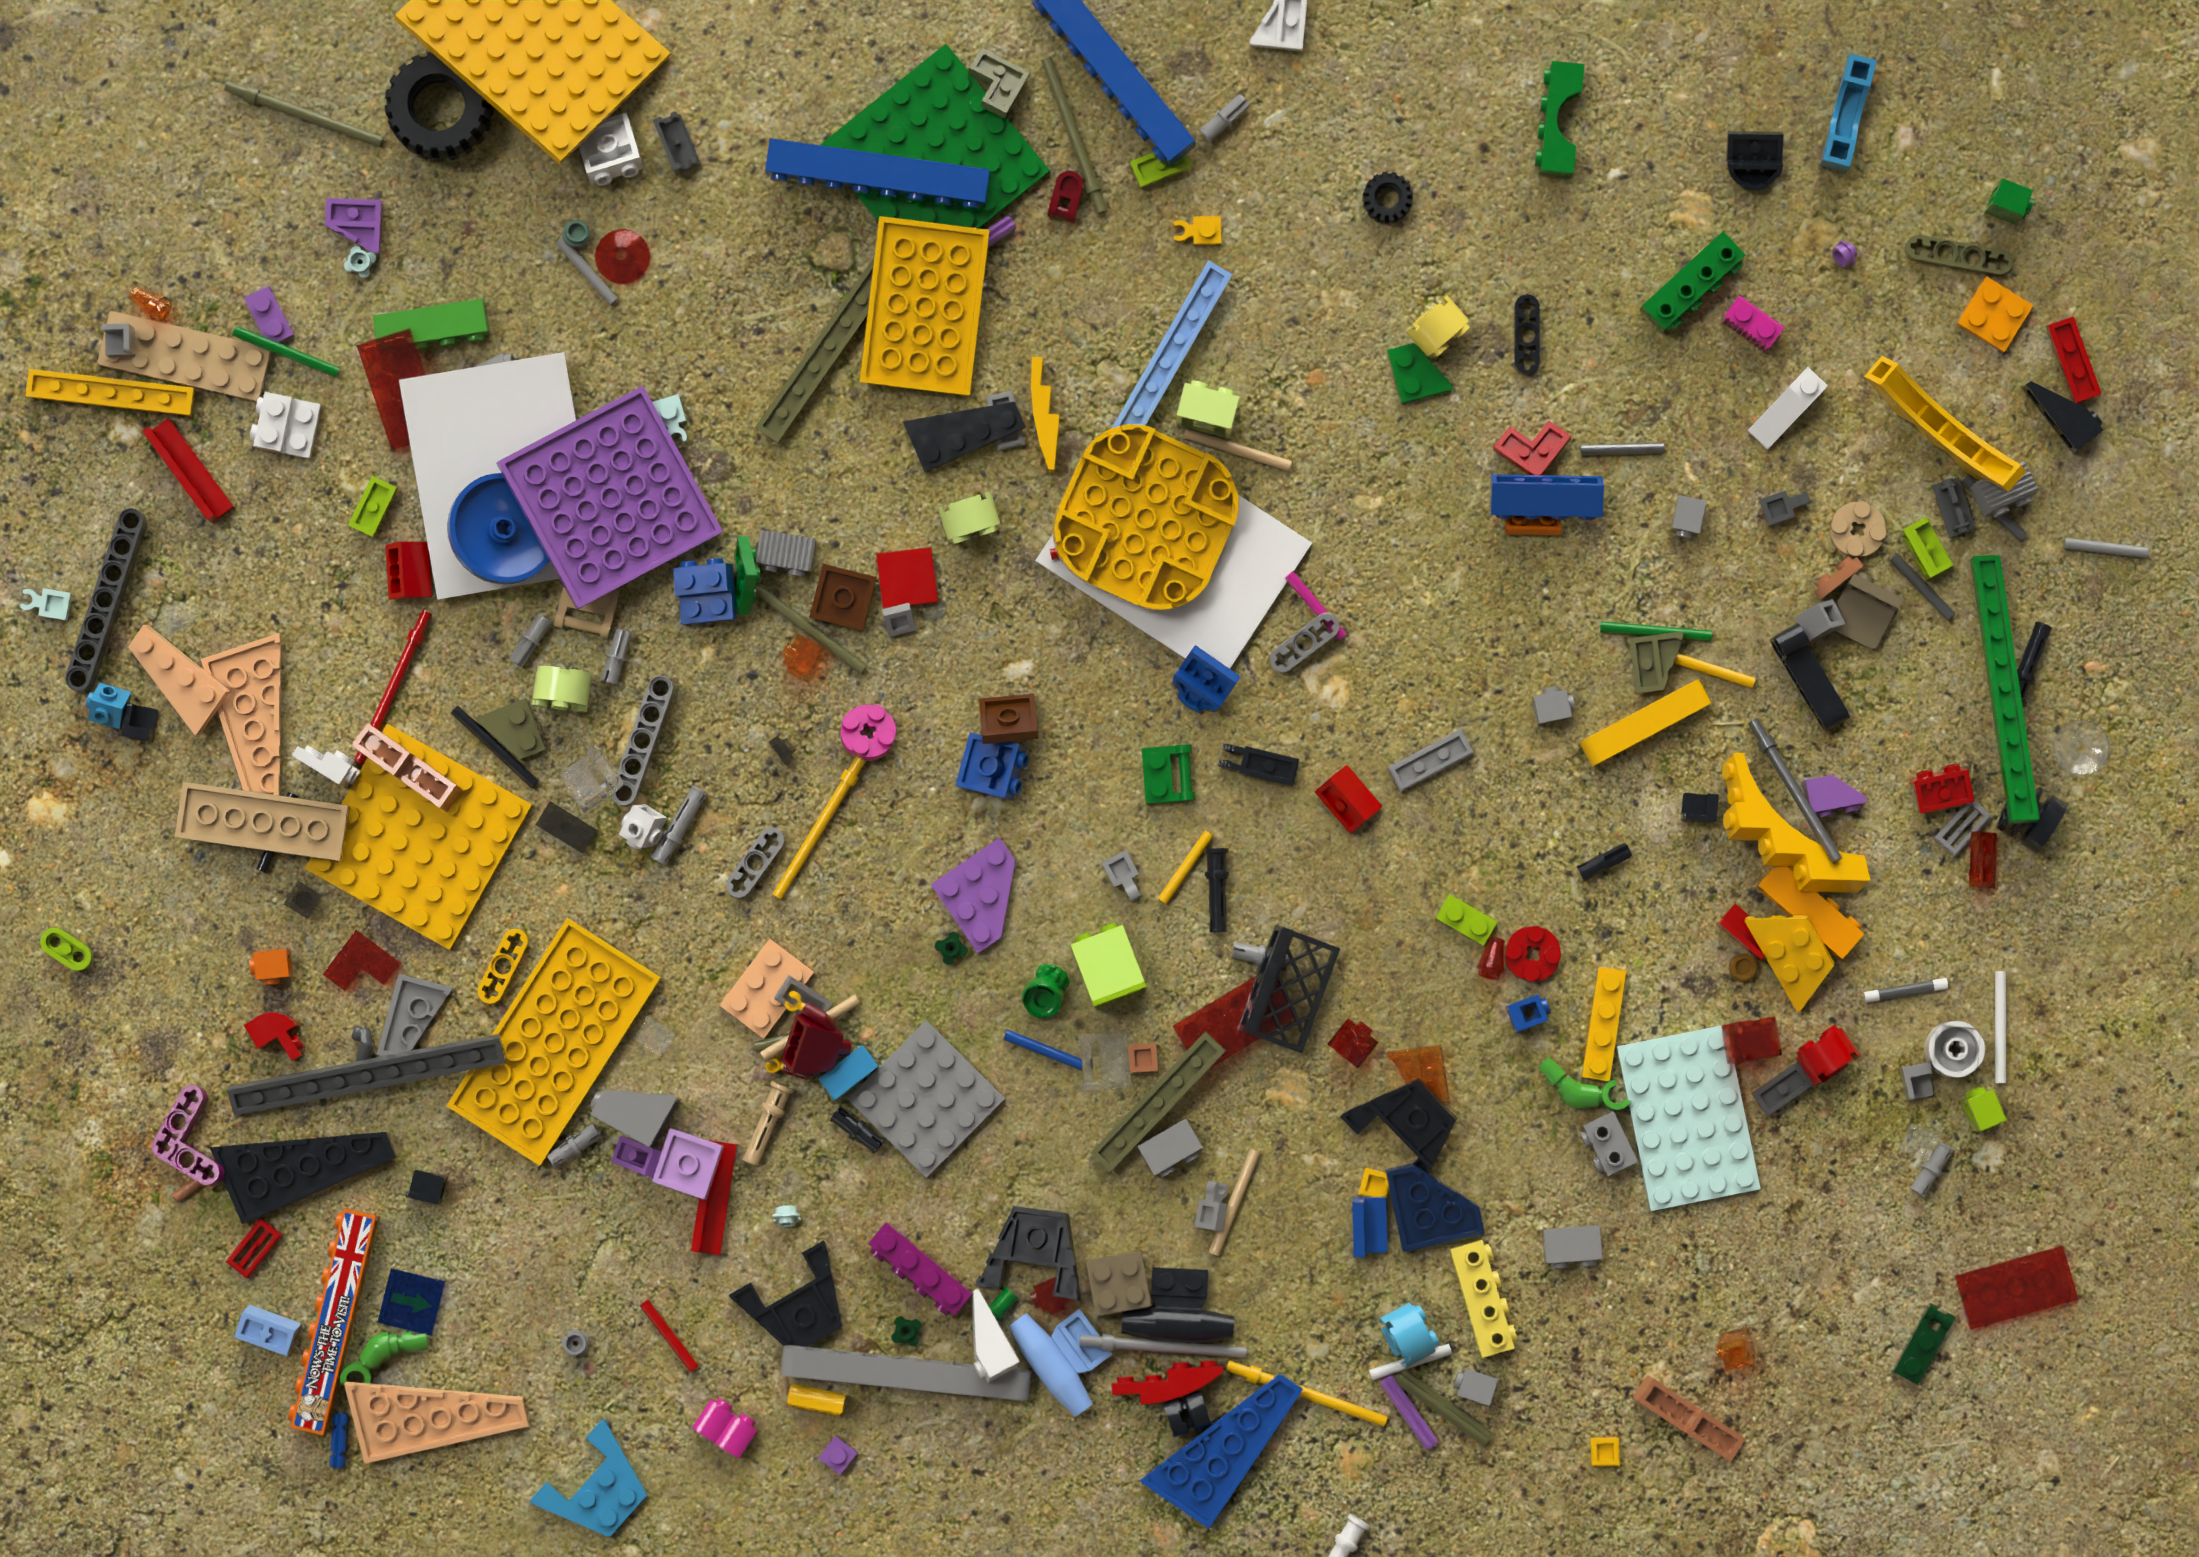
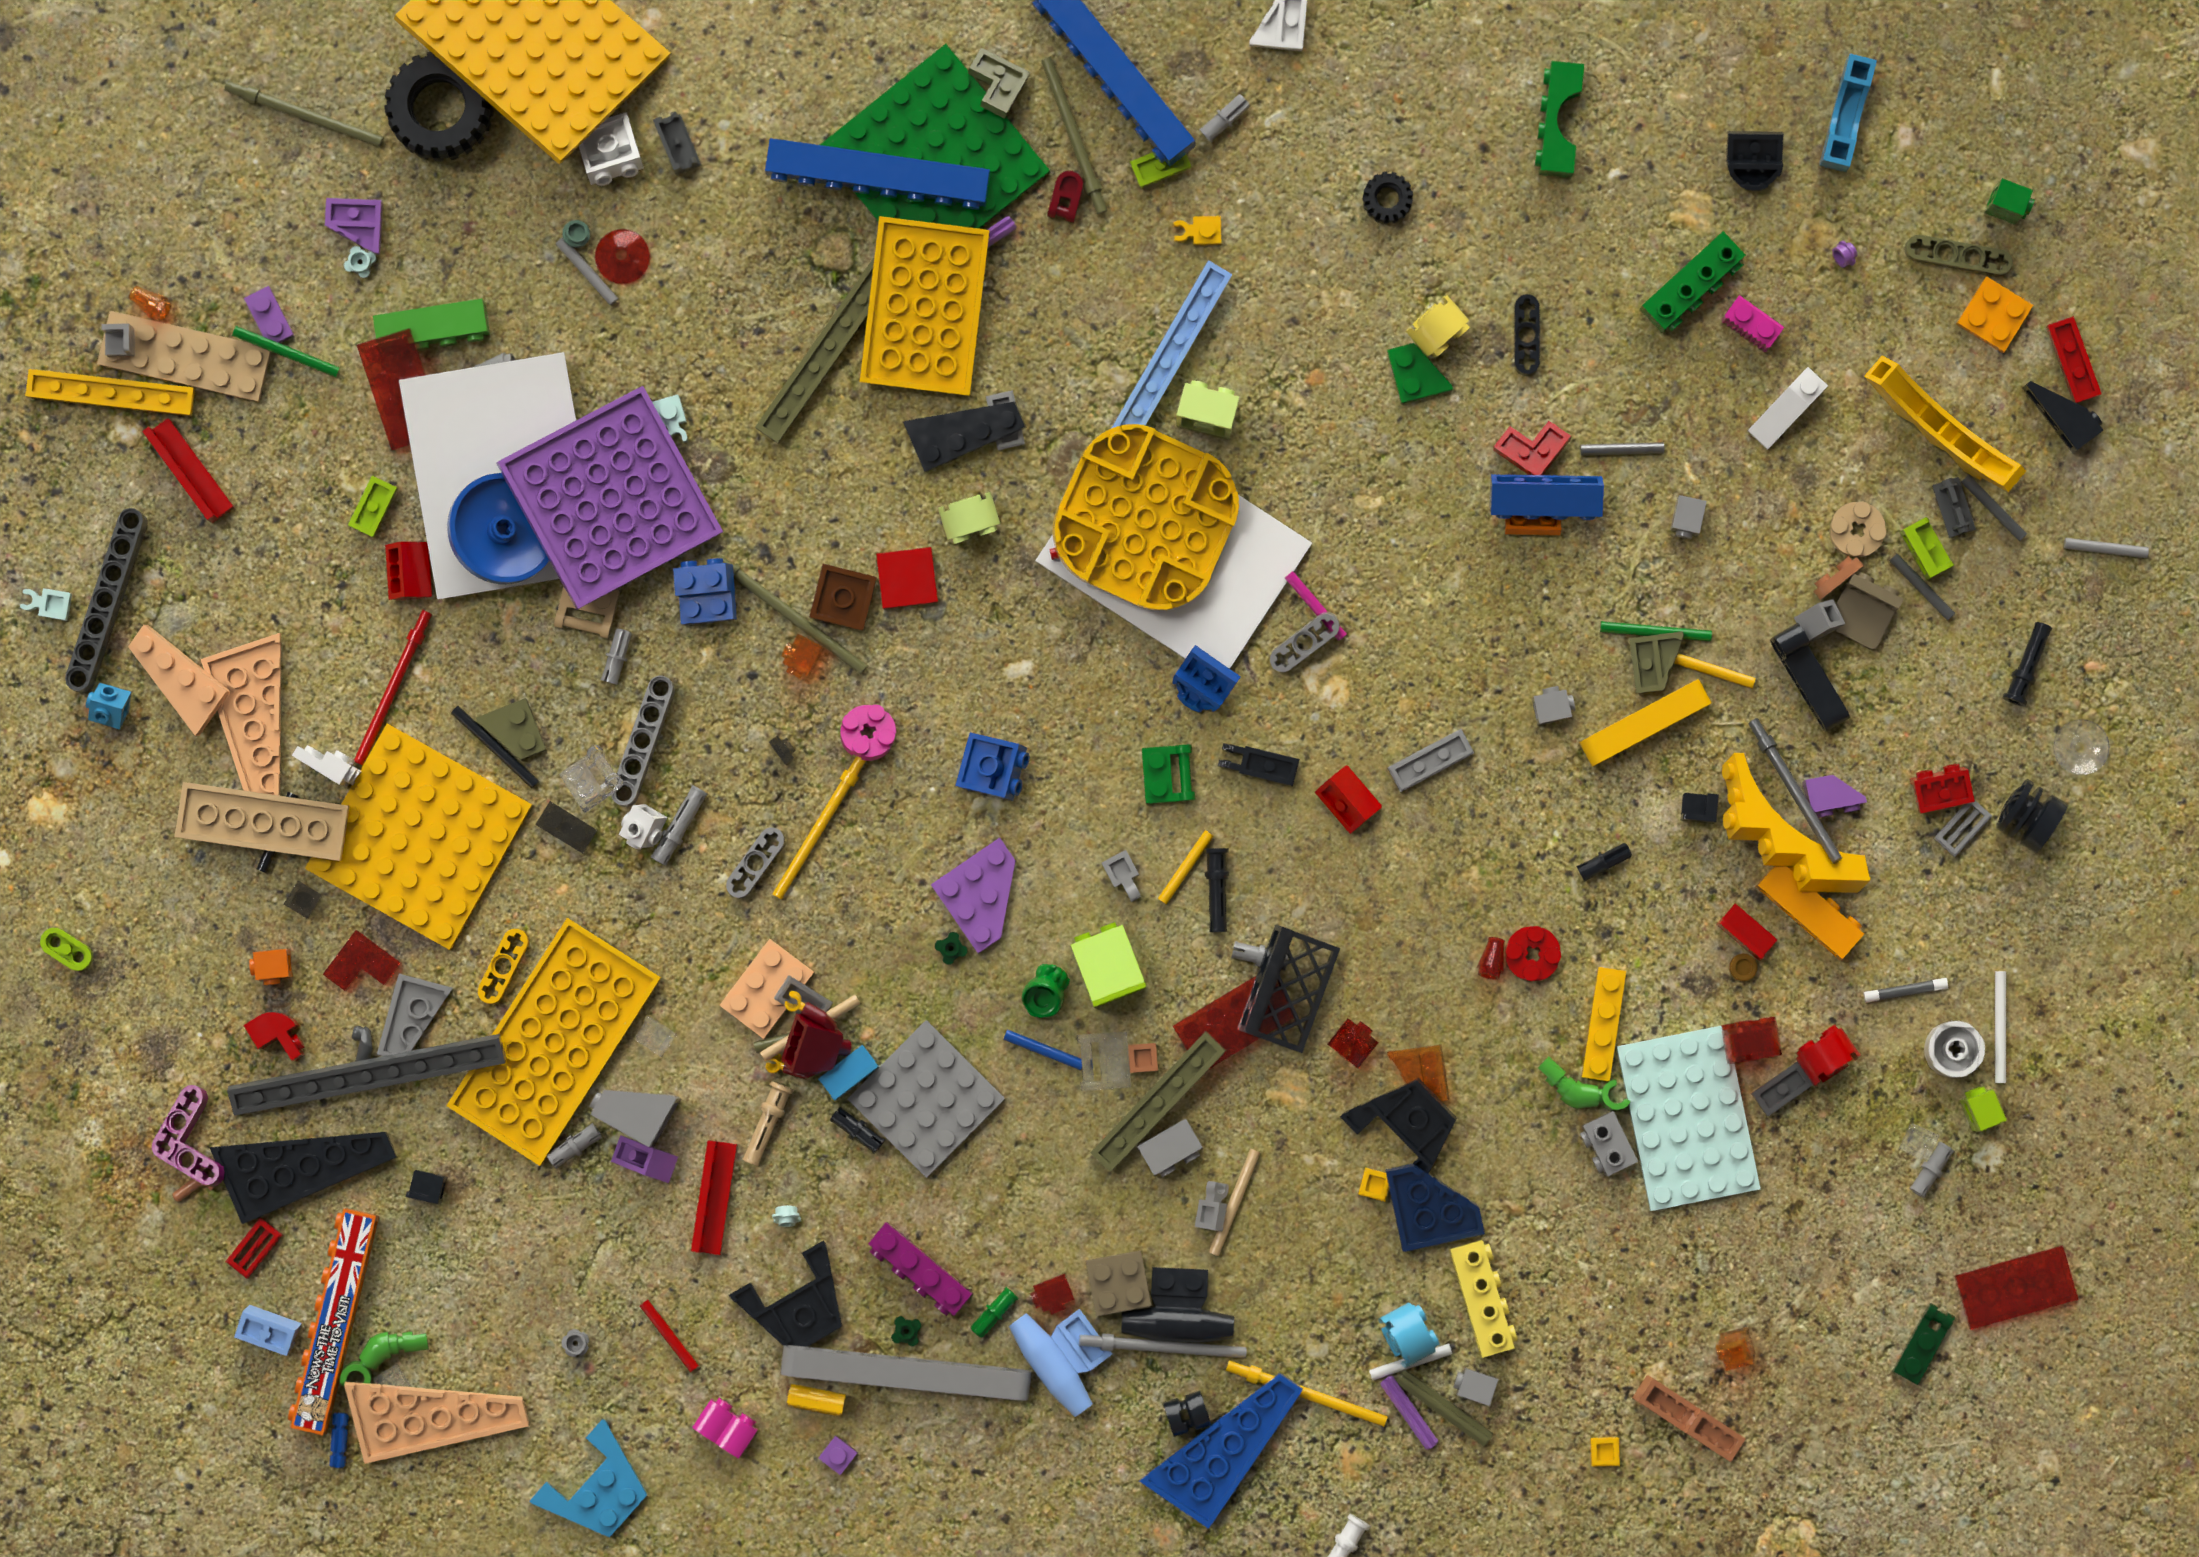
black panel [121,703,159,742] -> none
white plate [250,392,322,459] -> none
slope [351,723,463,812] -> none
clear blue tile [377,1268,446,1336] -> none
light grey axle [509,613,553,667] -> none
yellowish green brick [532,666,591,712] -> none
lavender plate [652,1128,724,1199] -> none
green plate [734,536,760,615] -> none
light grey brick [755,530,817,577] -> none
light grey plate [882,603,916,637] -> none
white slope [972,1289,1019,1383] -> none
black wing [976,1206,1081,1301] -> none
reddish brown plate [979,693,1038,744] -> none
yellow slope [1031,357,1060,473] -> none
red slope [1111,1360,1223,1405] -> none
tan bar [1183,428,1292,471] -> none
blue panel [1352,1197,1387,1258] -> none
lime plate [1435,894,1497,946] -> none
blue brick [1505,994,1551,1032] -> none
light grey brick [1542,1225,1602,1269] -> none
yellow wing [1745,915,1834,1012] -> none
dark grey plate [1759,491,1811,527] -> none
light grey panel [1899,1062,1934,1101] -> none
clear red plate [1969,831,1997,889] -> none
light grey brick [1970,462,2039,518] -> none
green plate [1970,555,2039,824] -> none

